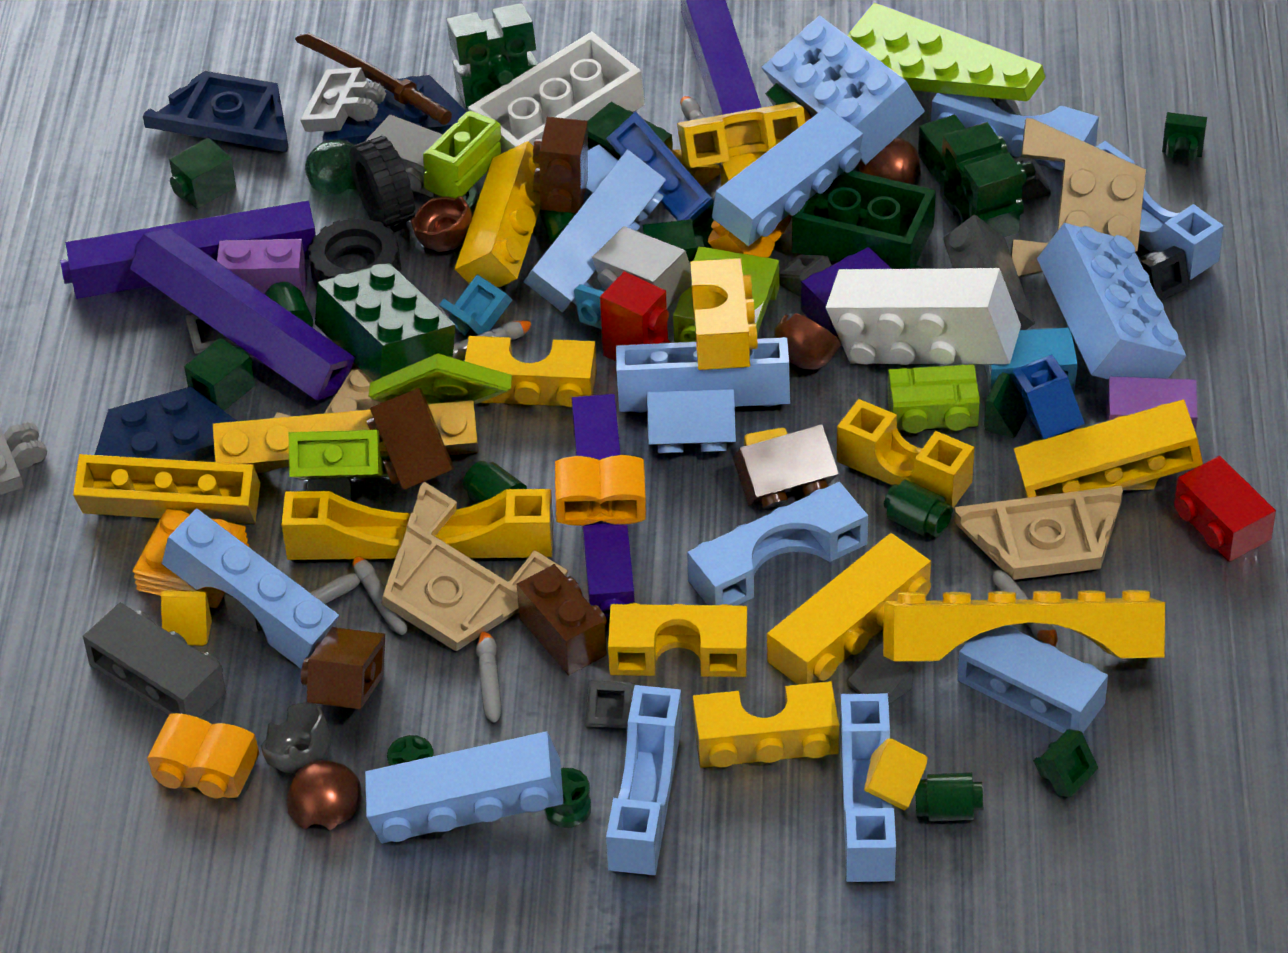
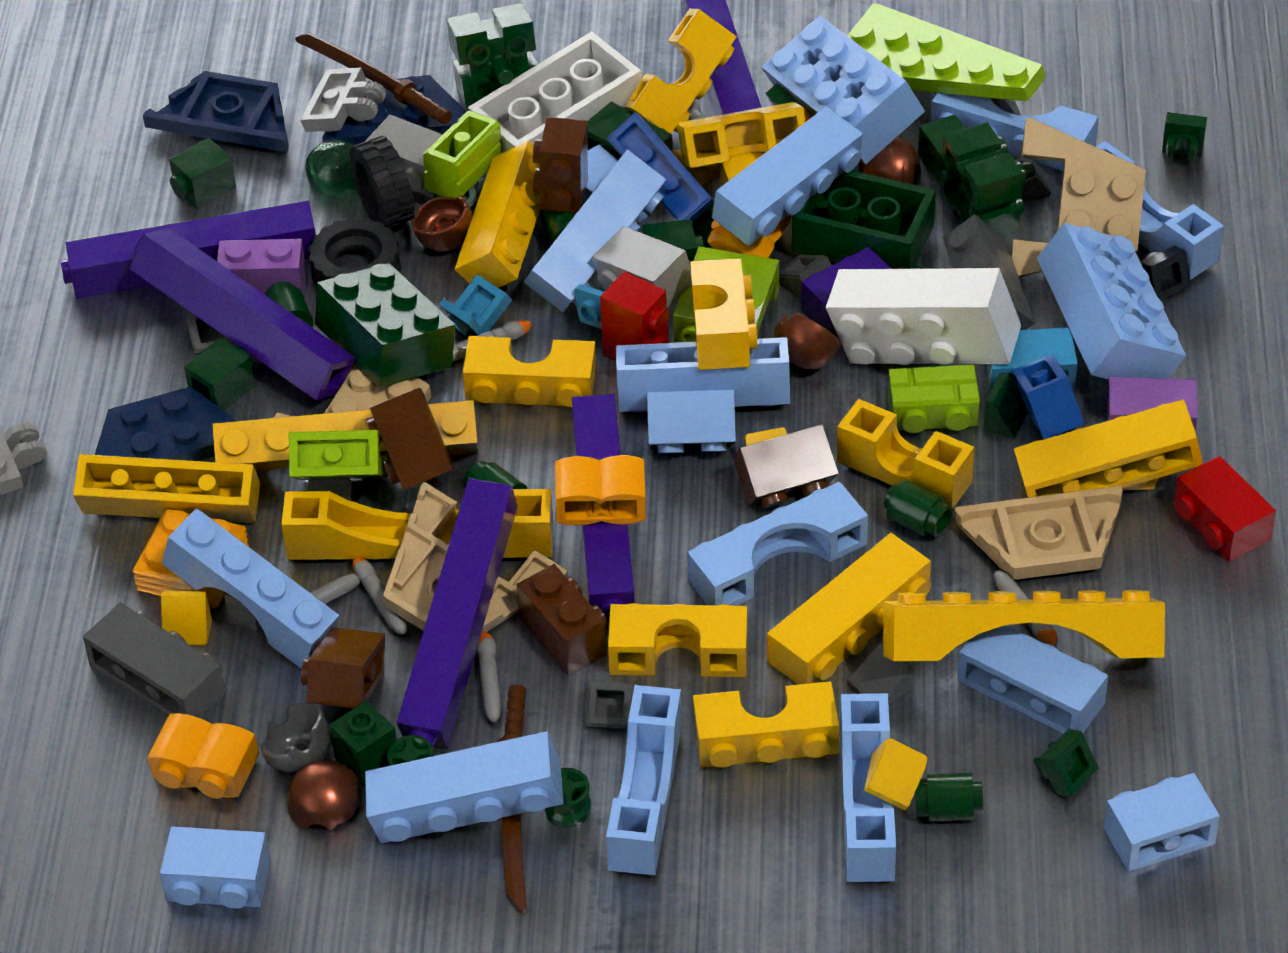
lime tile [368,354,512,405] -> none
none -> light blue brick [160,826,271,908]
none -> dark green brick [329,700,397,786]
none -> dark purple brick [397,478,518,749]
none -> reddish brown sword [498,685,527,914]
none -> yellow arch [623,8,737,134]
none -> light blue brick [1104,773,1220,872]

